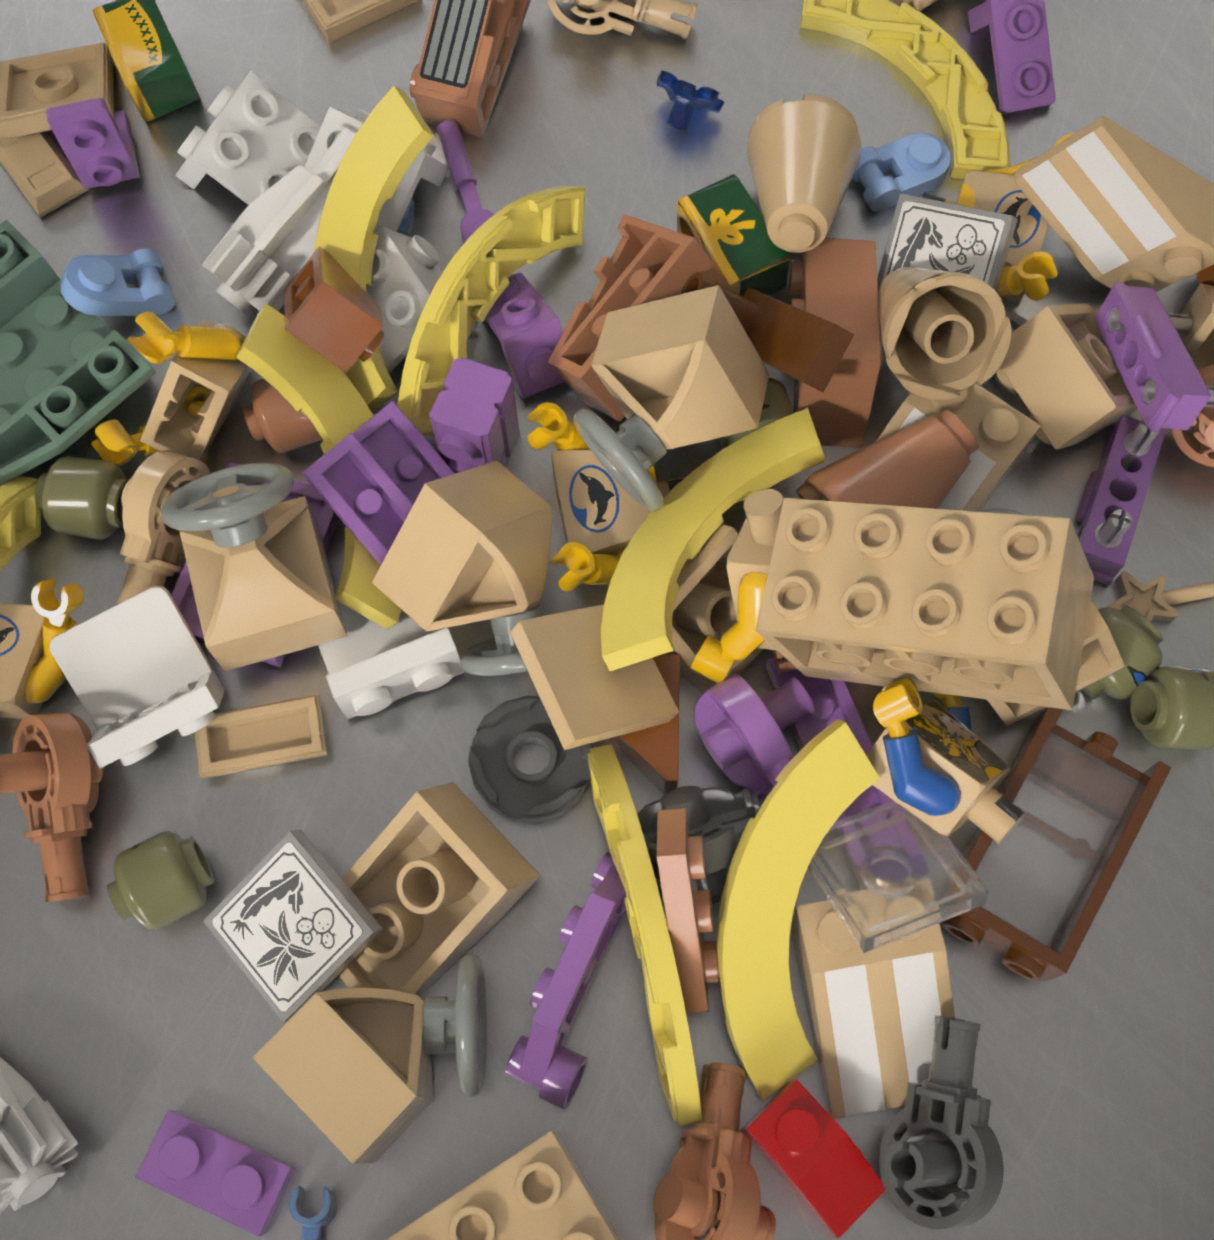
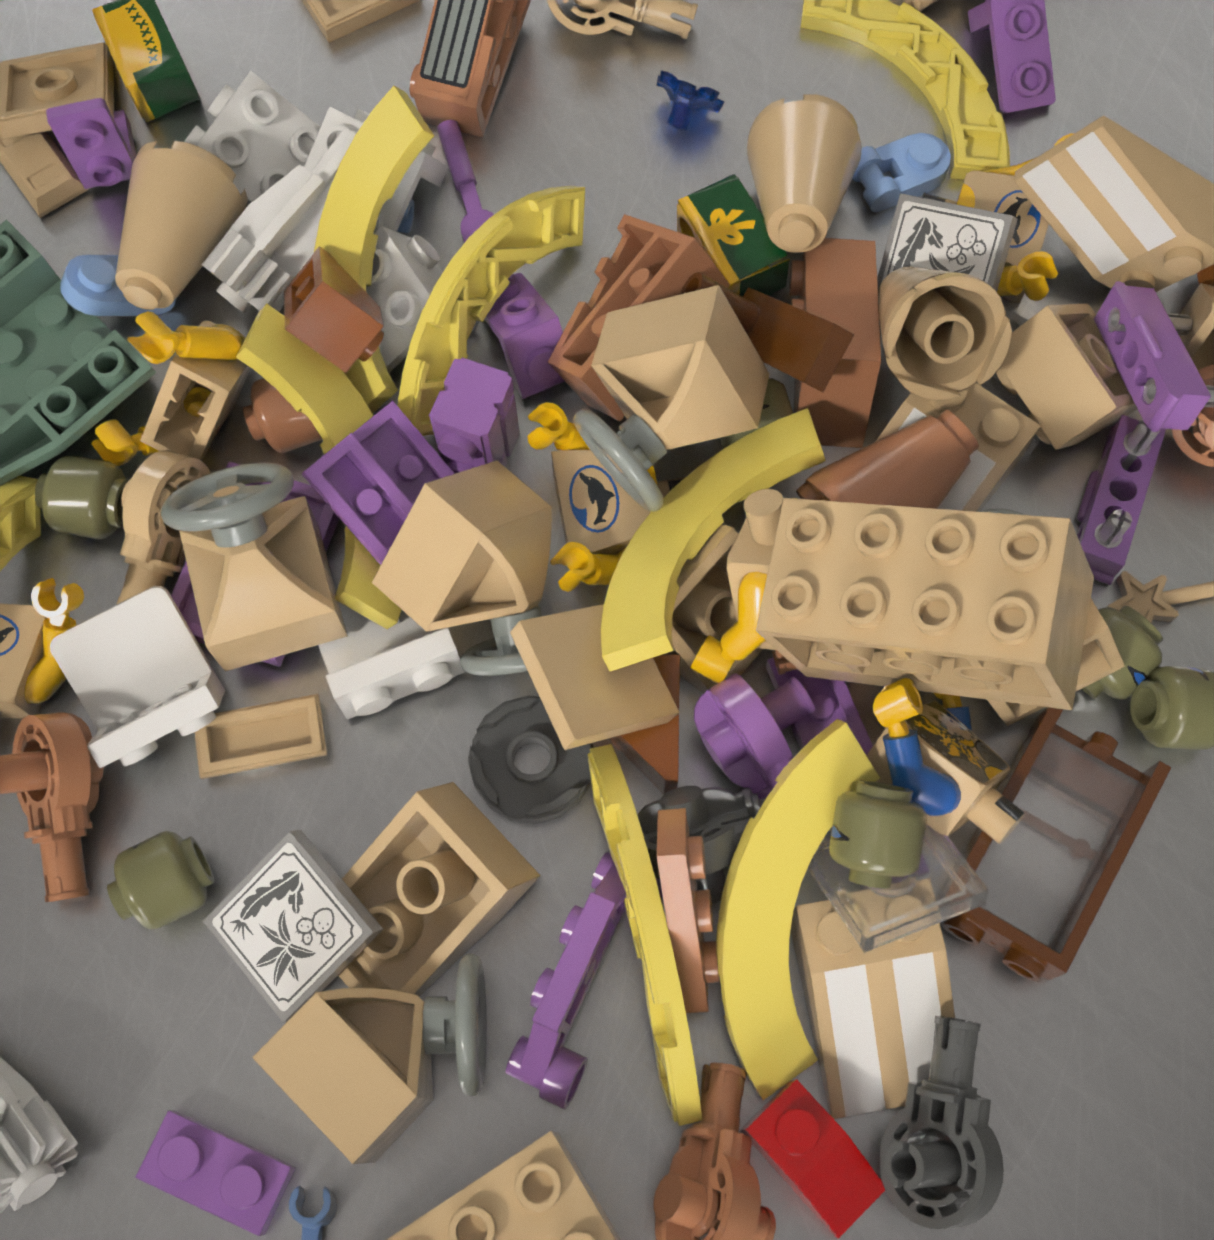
none -> tan cone [115,141,248,310]
none -> olive head [829,780,927,889]

